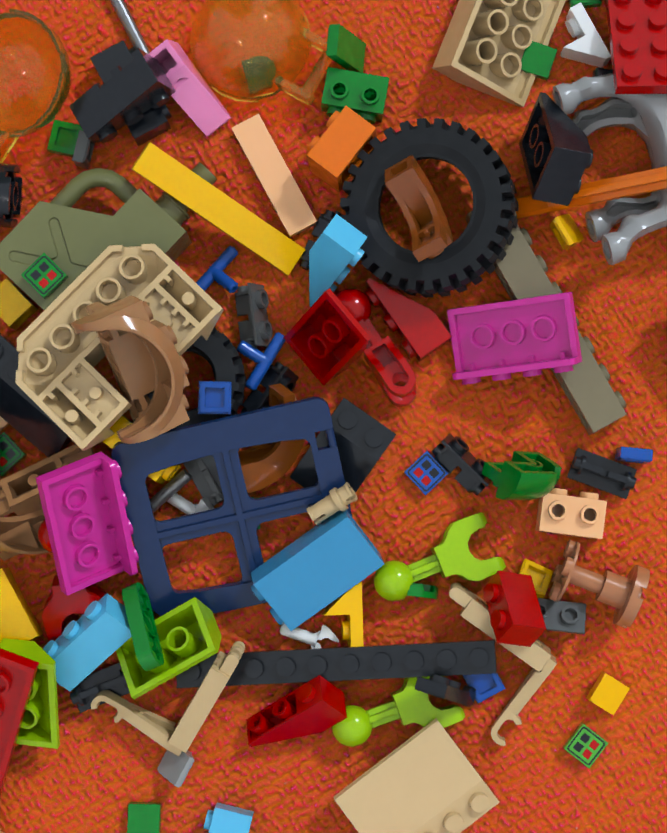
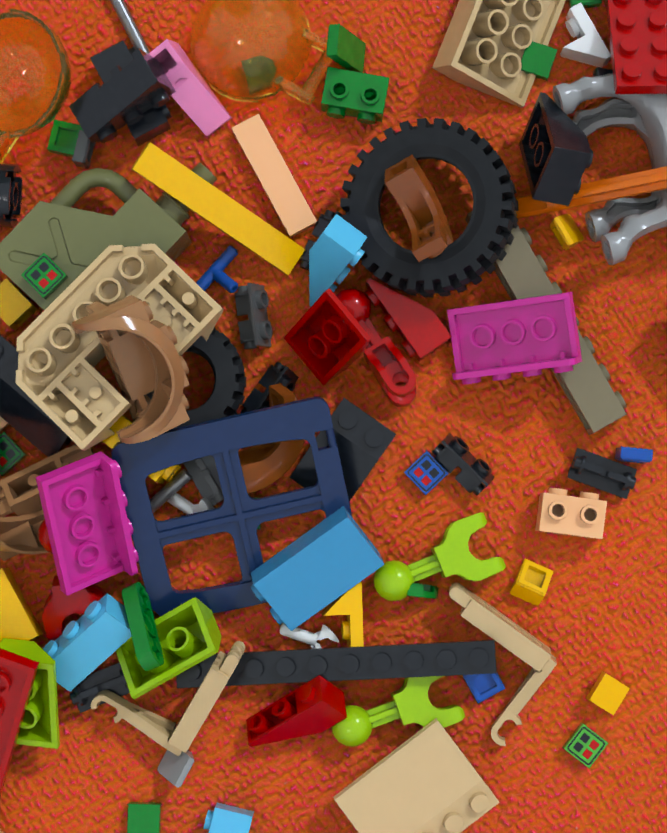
blue tile [198,381,232,415] -> none
blue piece [237,332,286,391] -> none
orange brick [306,106,377,192] -> none
tan pin [306,482,358,526] -> none
black hinge [415,674,476,707] -> none
green brick [482,451,562,500] -> none
red brick [483,570,546,647] -> none
dark grey hinge [538,598,586,635] -> none
nougat piece [548,540,650,629] -> none

